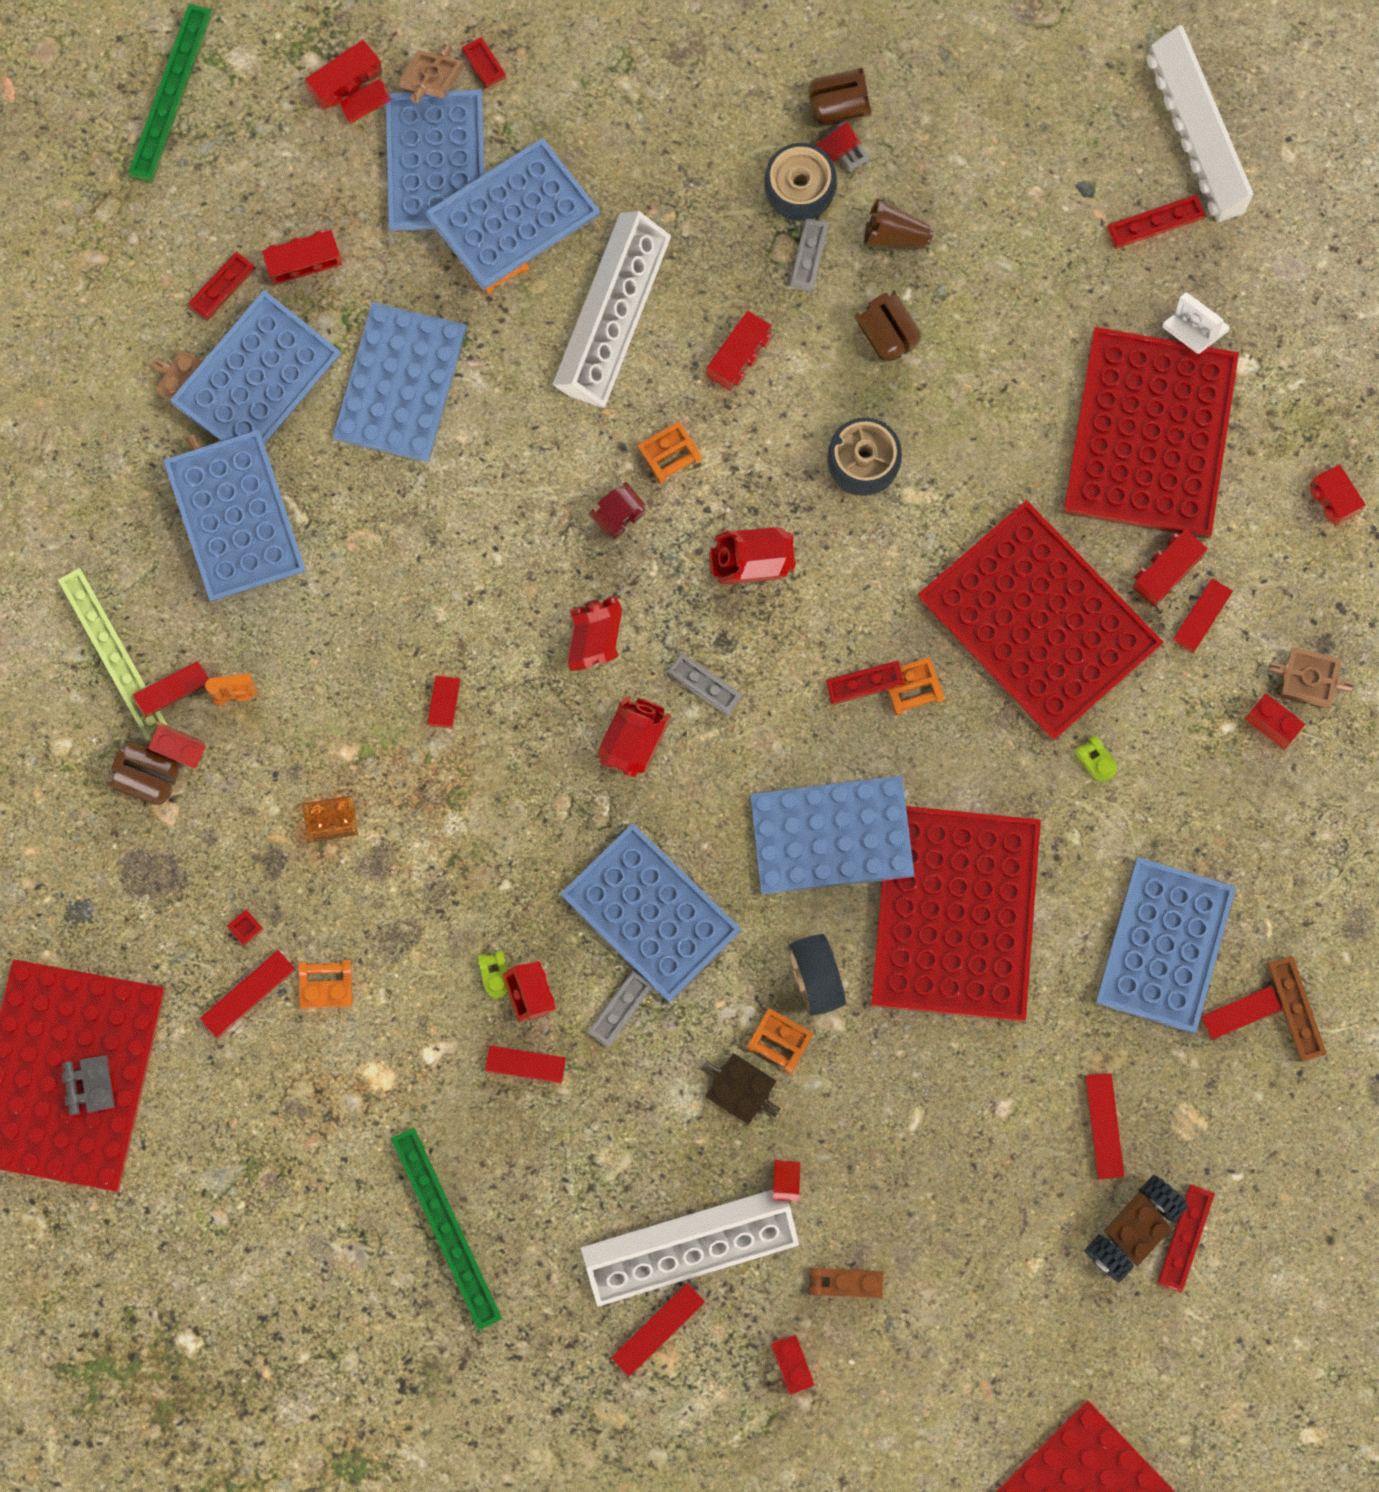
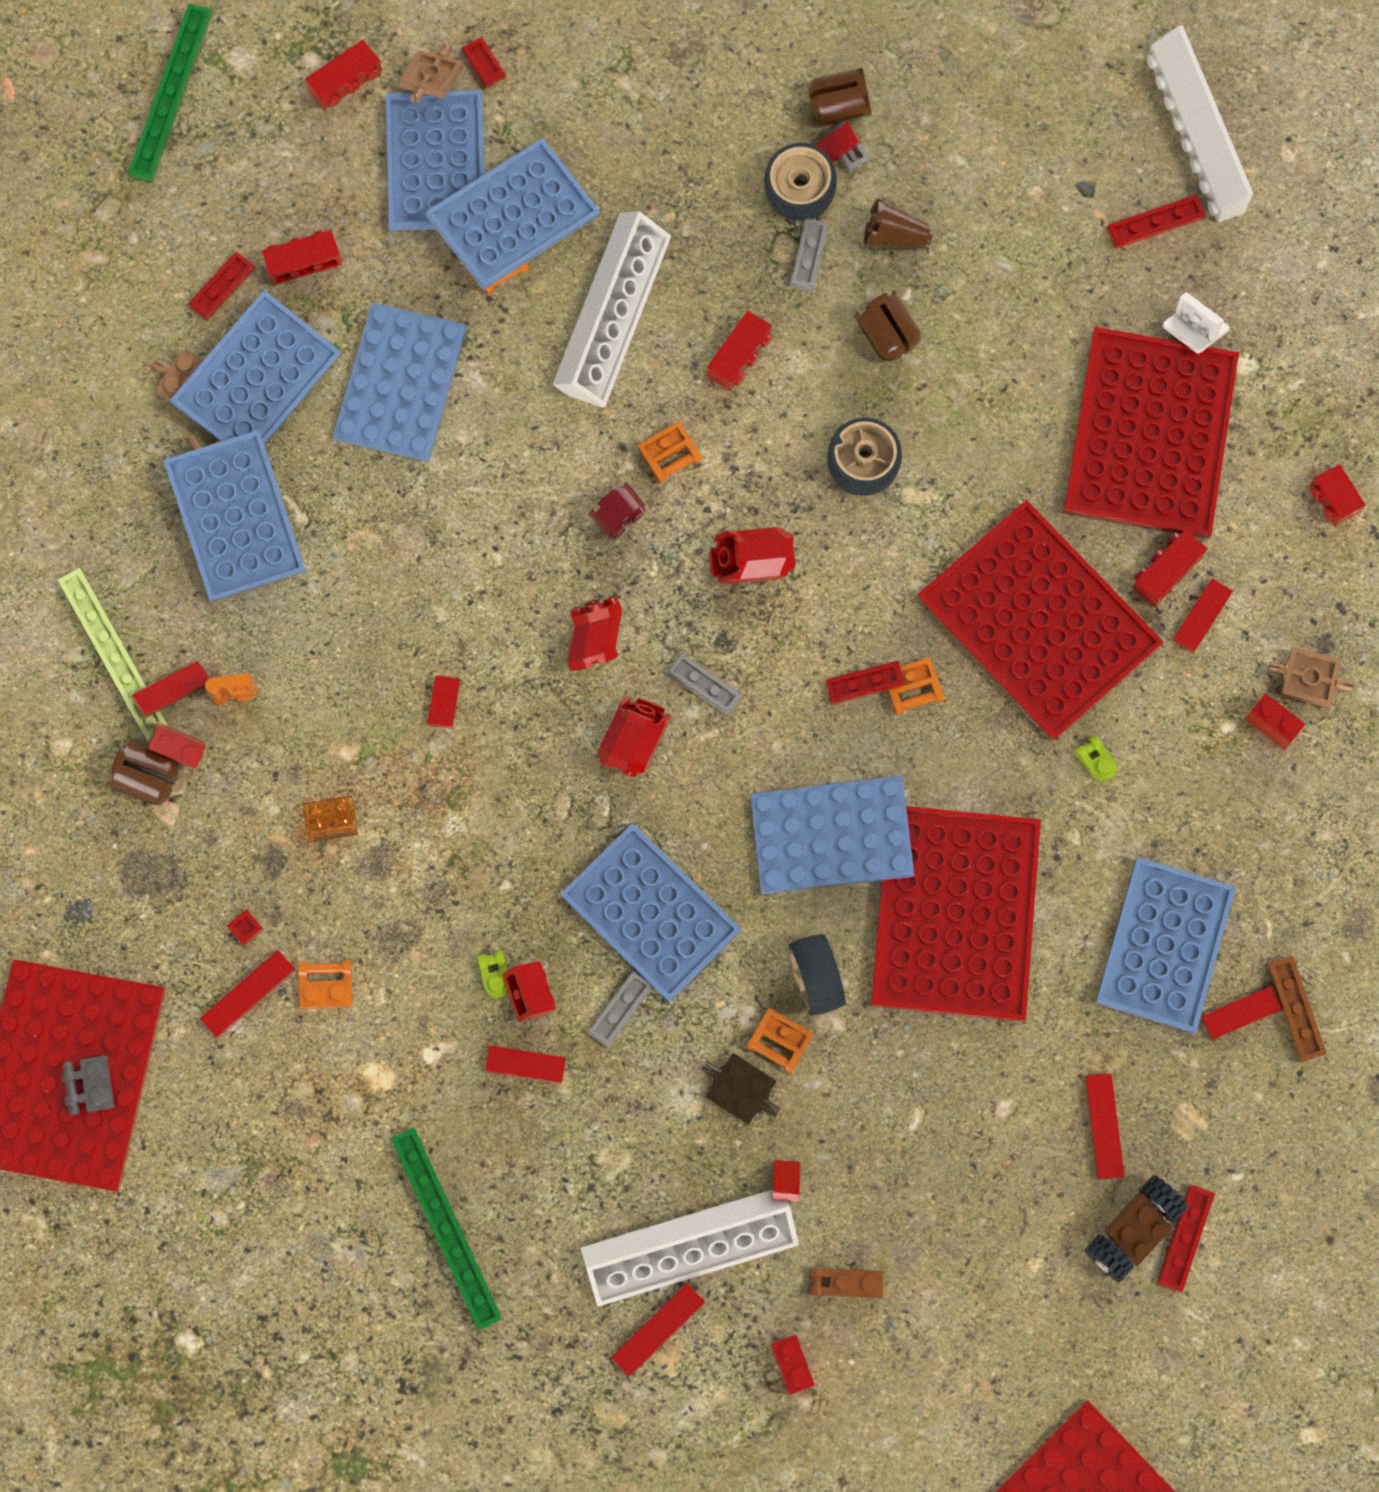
red tile [339,78,391,124] -> none

